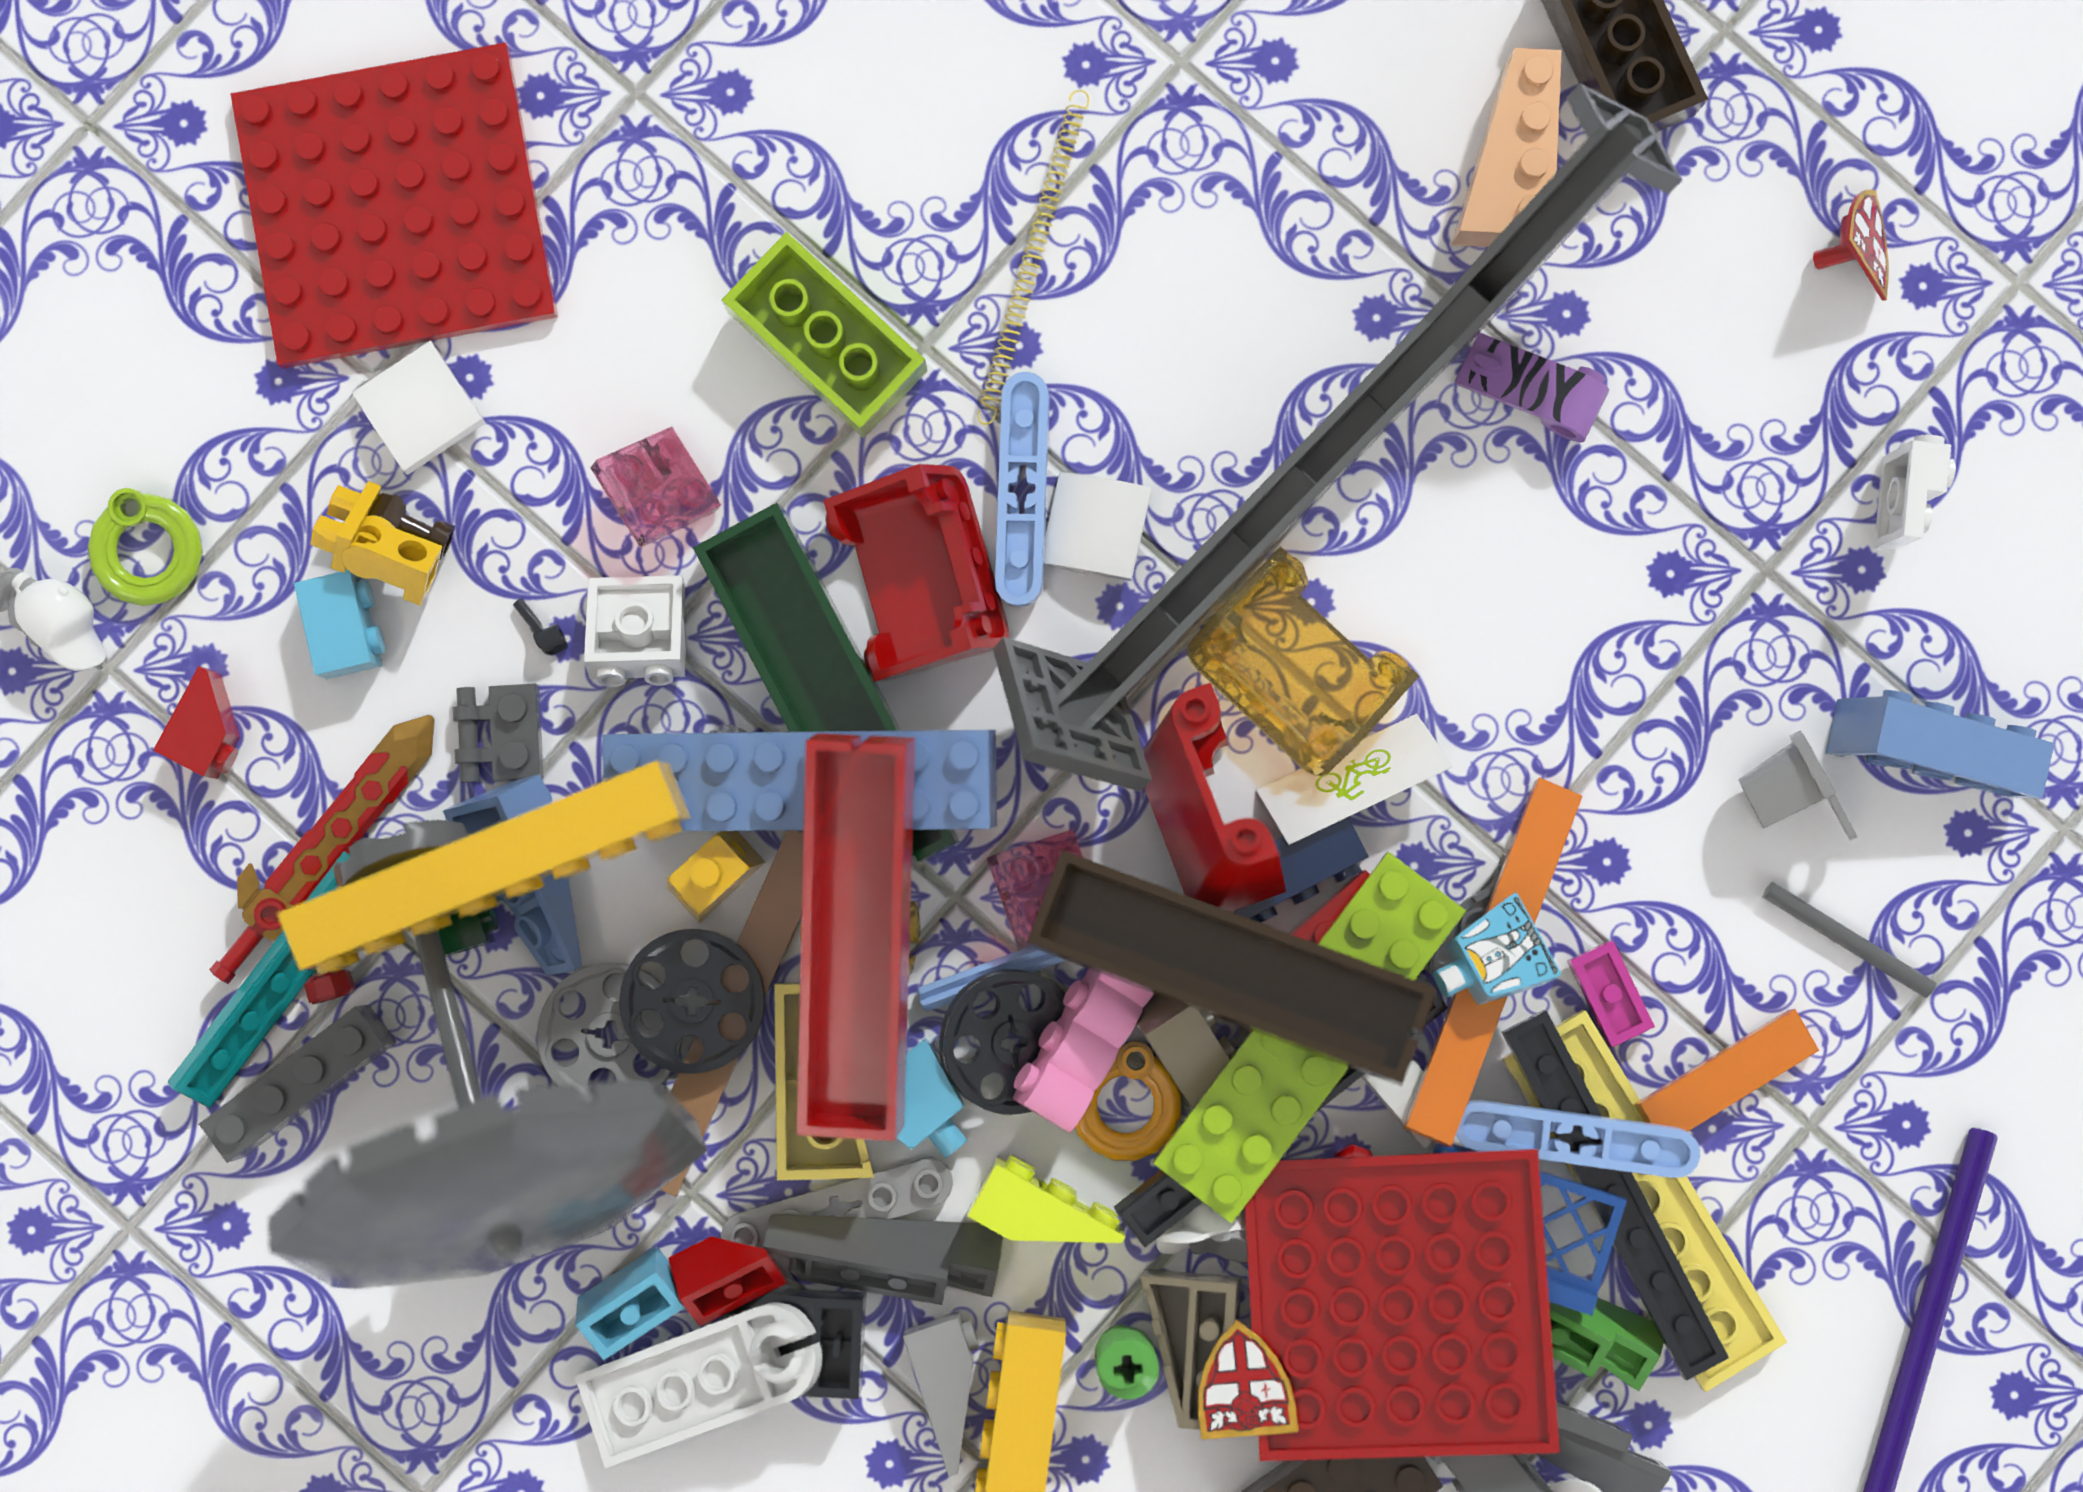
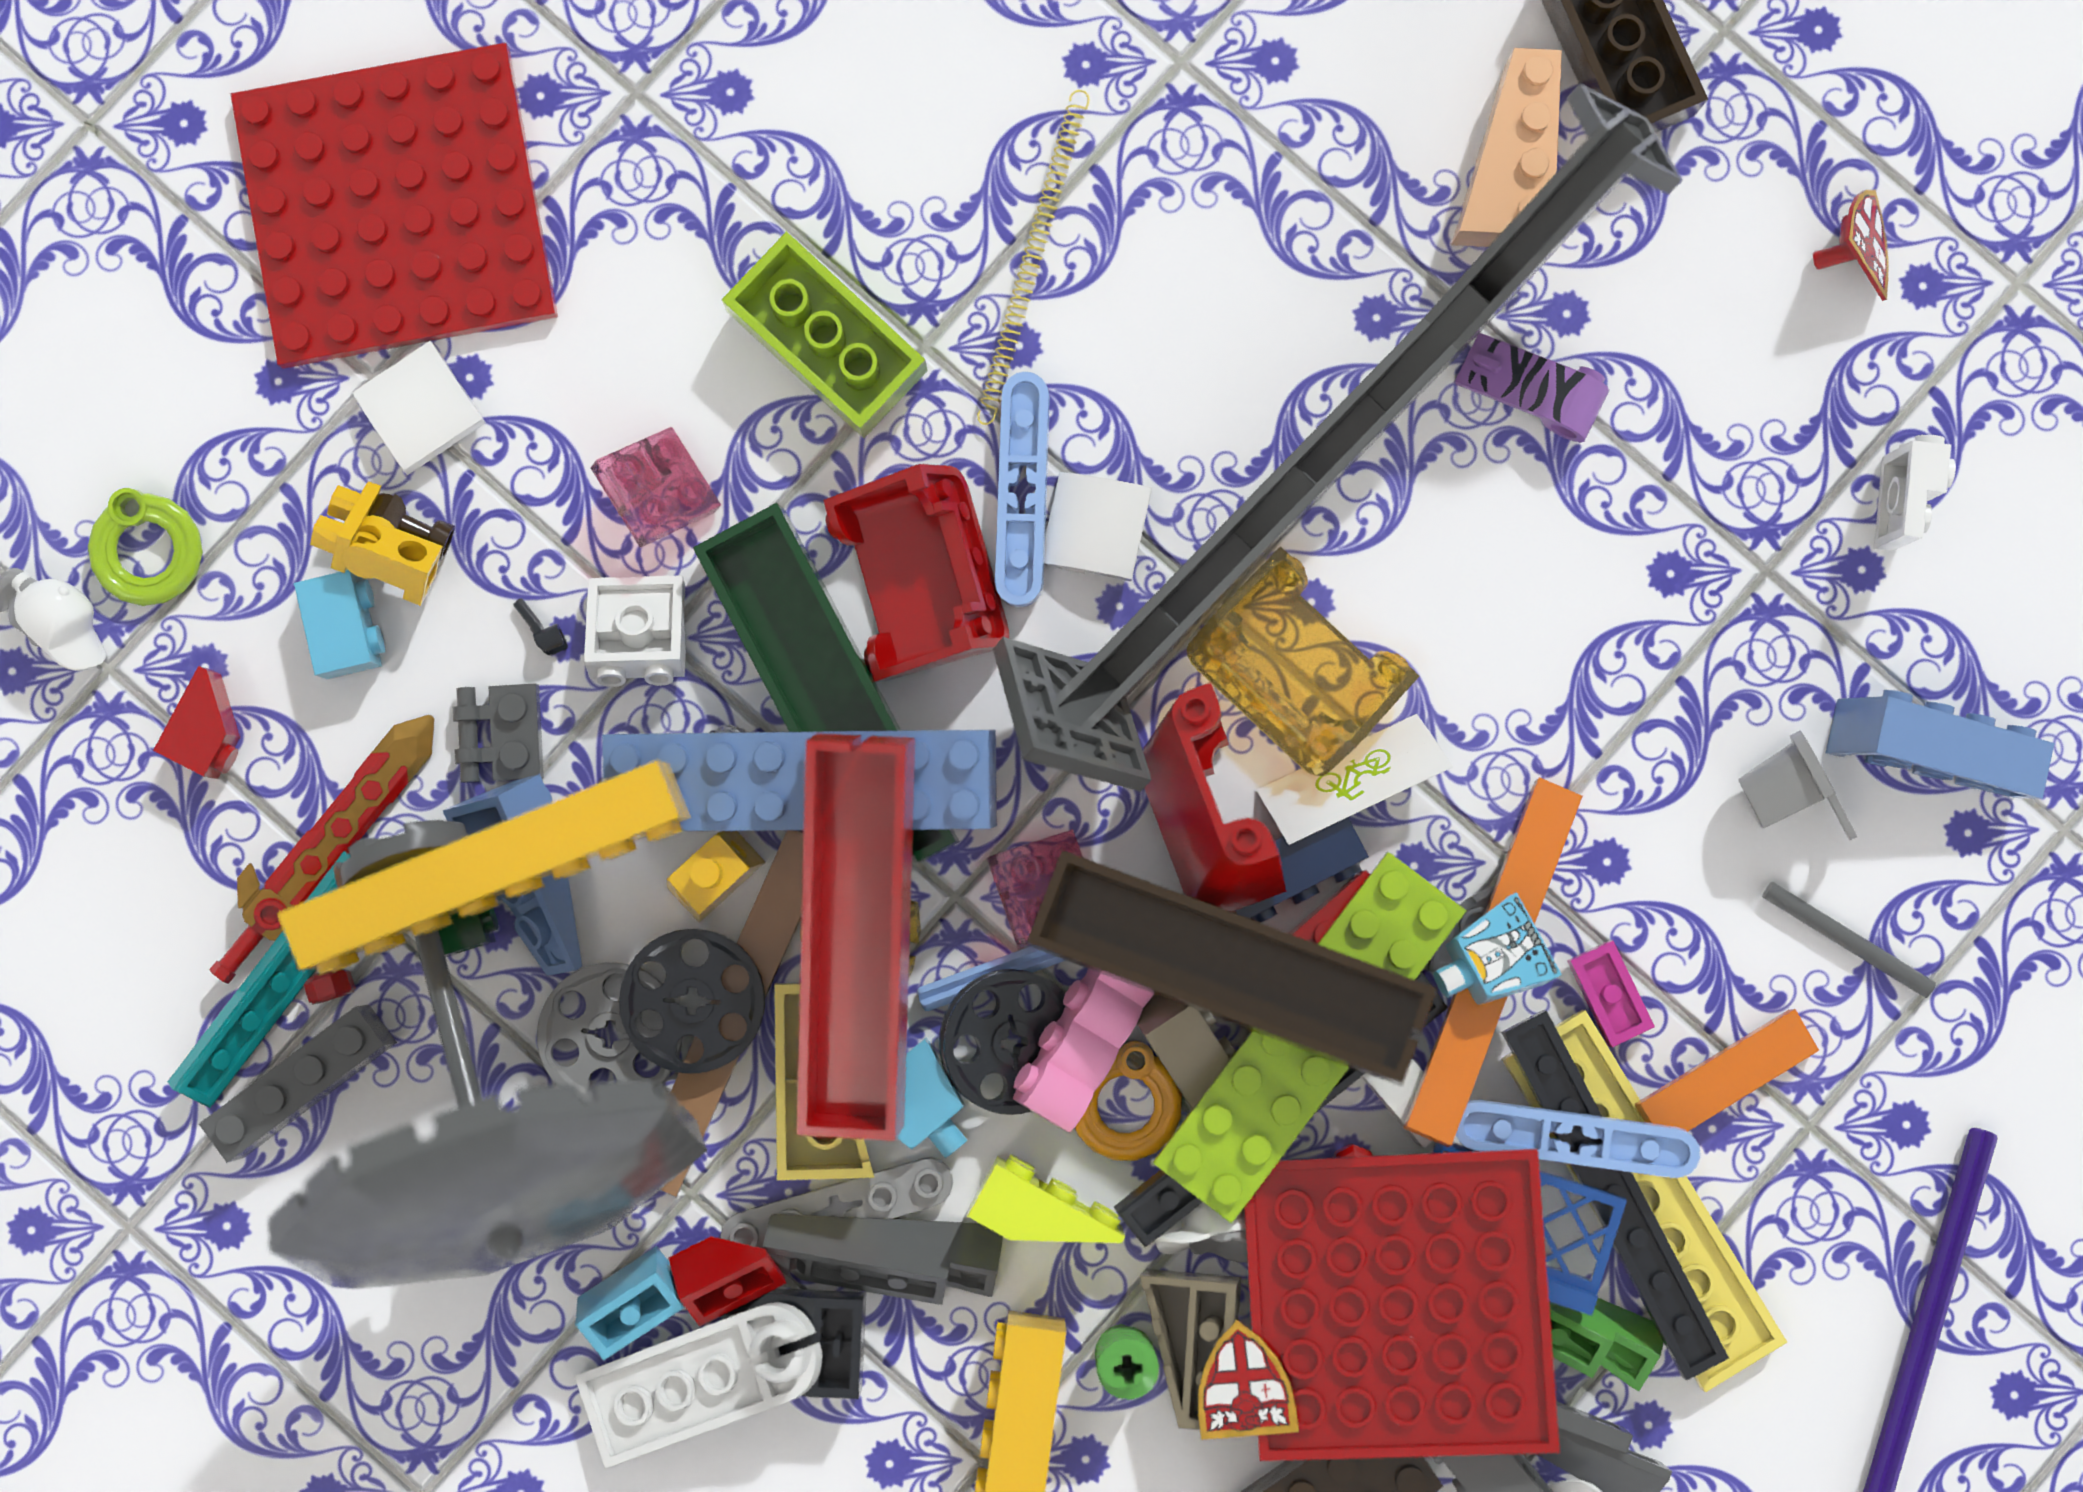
light grey slope [903,1311,980,1476] -> none

